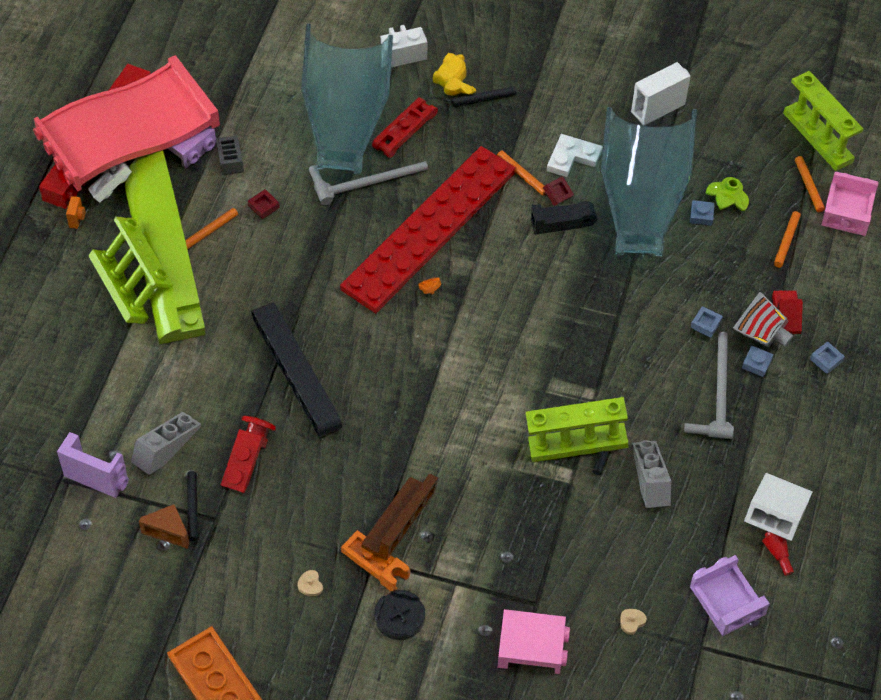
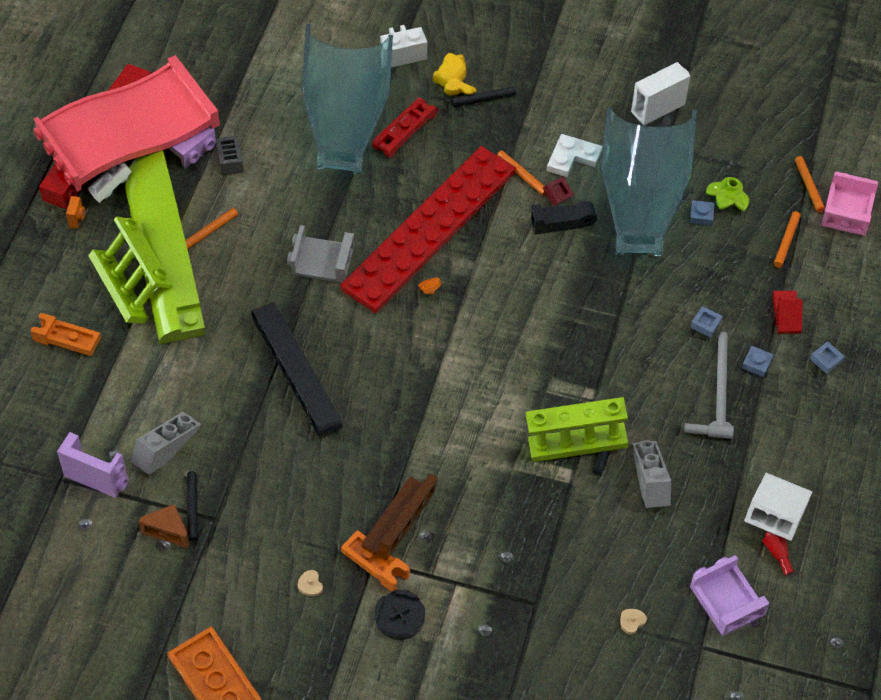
red piece [221,416,276,493] -> none
dark red plate [248,189,280,219] -> none
light grey bar [309,161,428,205] -> none
bright pink panel [497,609,570,674] -> none
light grey torso [733,292,794,347] -> none
lime fence [783,71,863,171] -> none
none -> orange plate [31,313,101,356]
none -> light grey panel [287,225,354,283]

